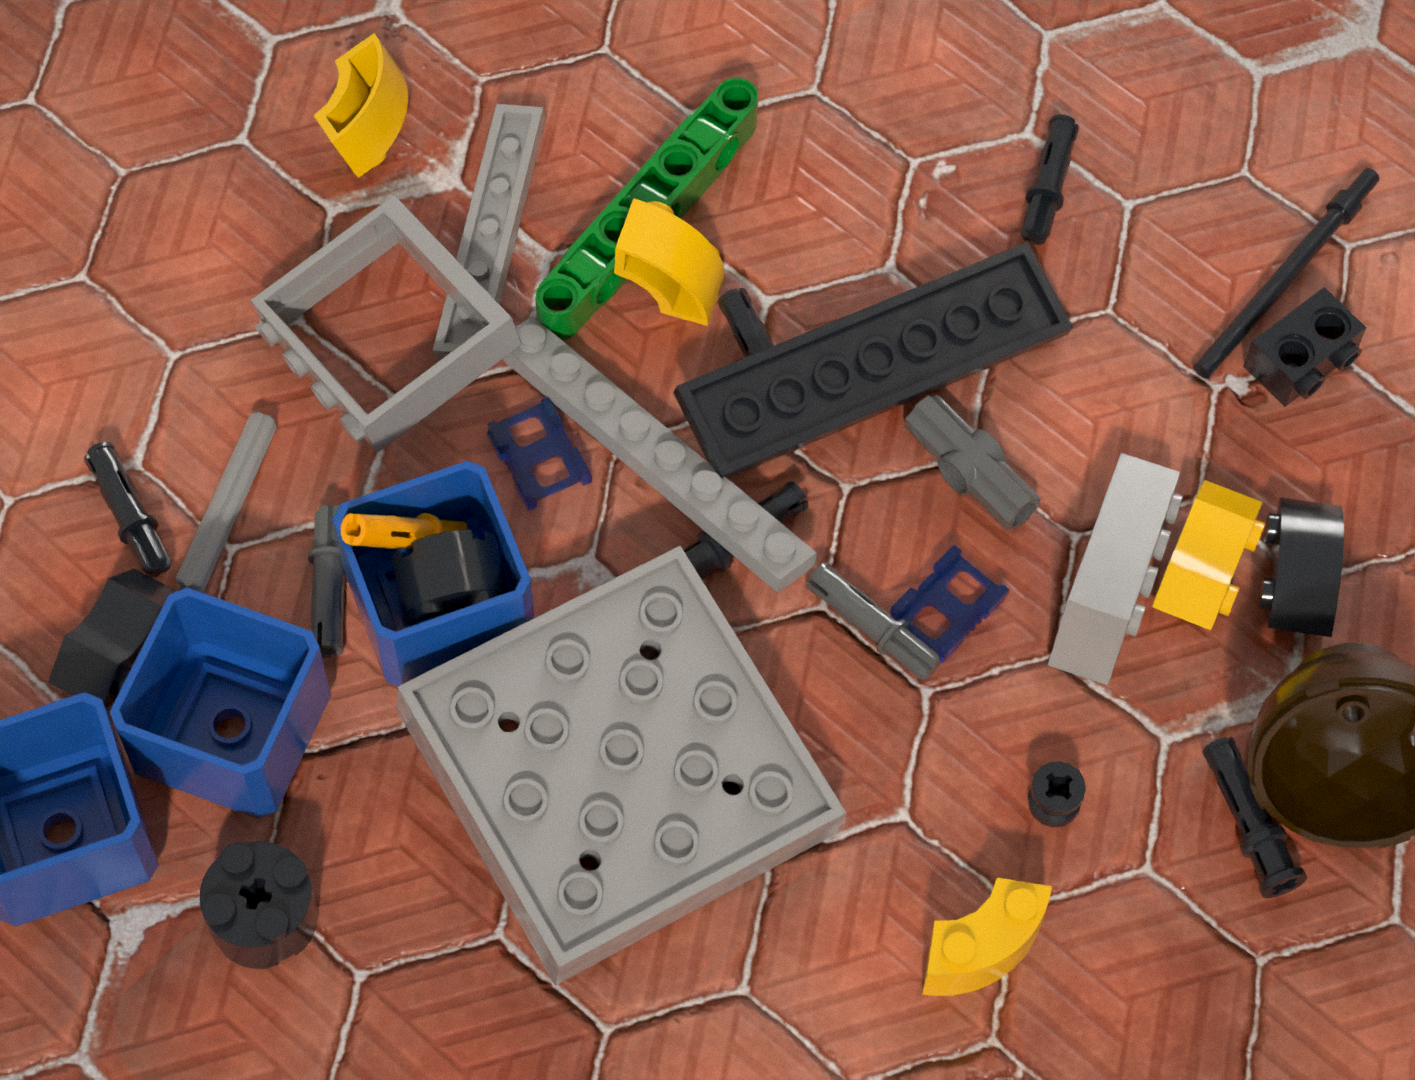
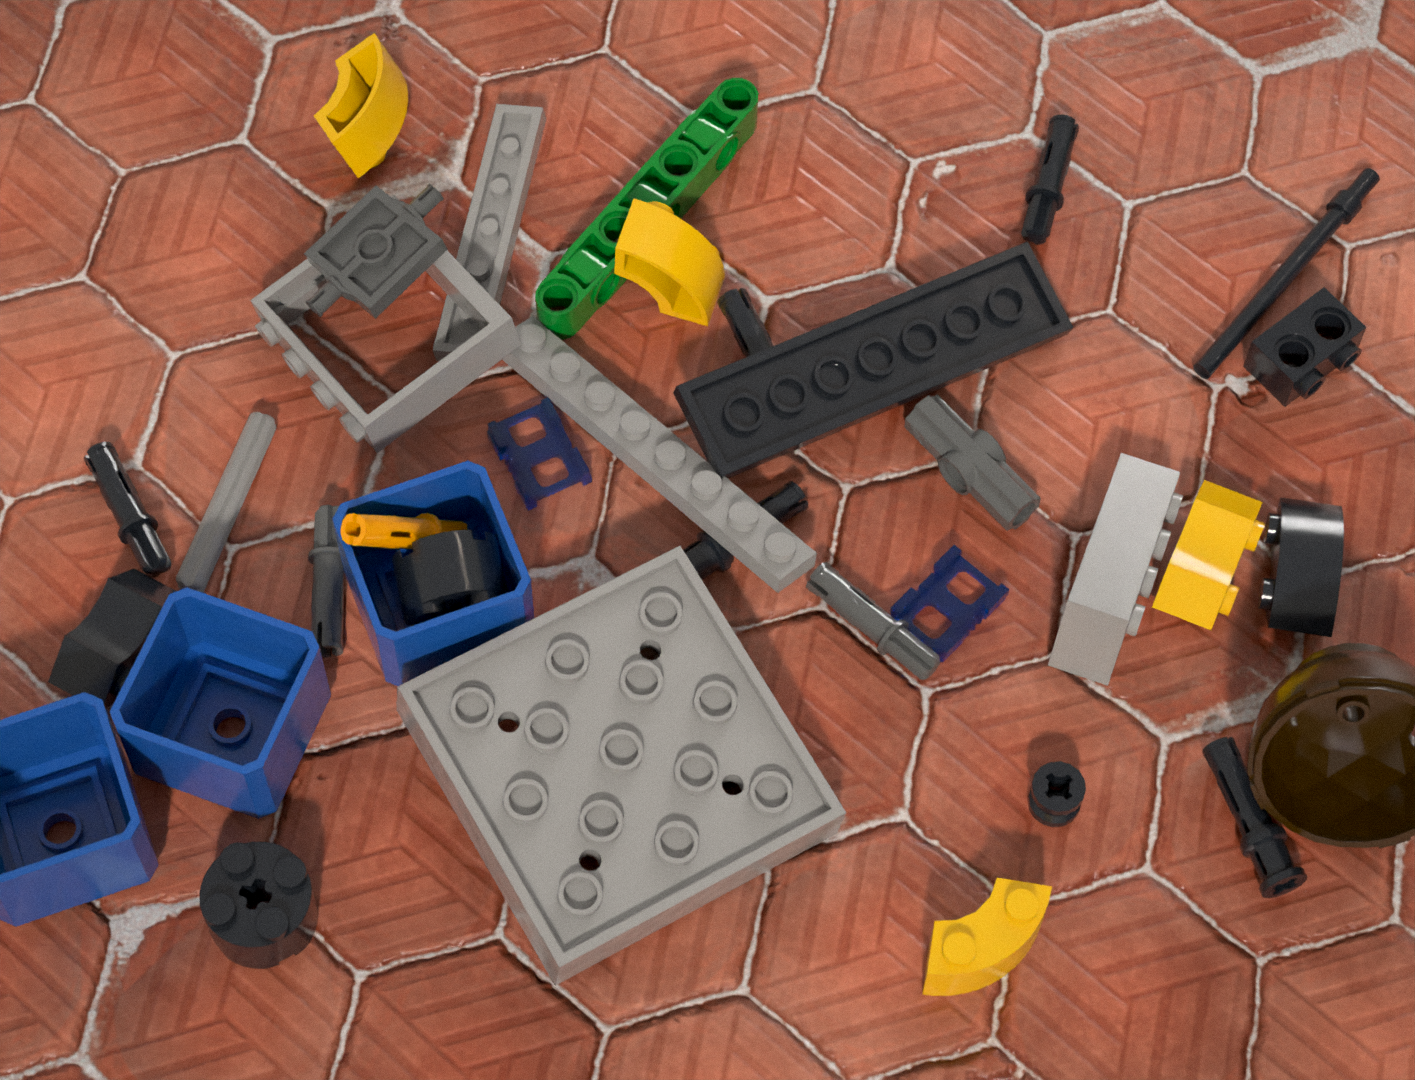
none -> dark grey plate [304,184,448,319]

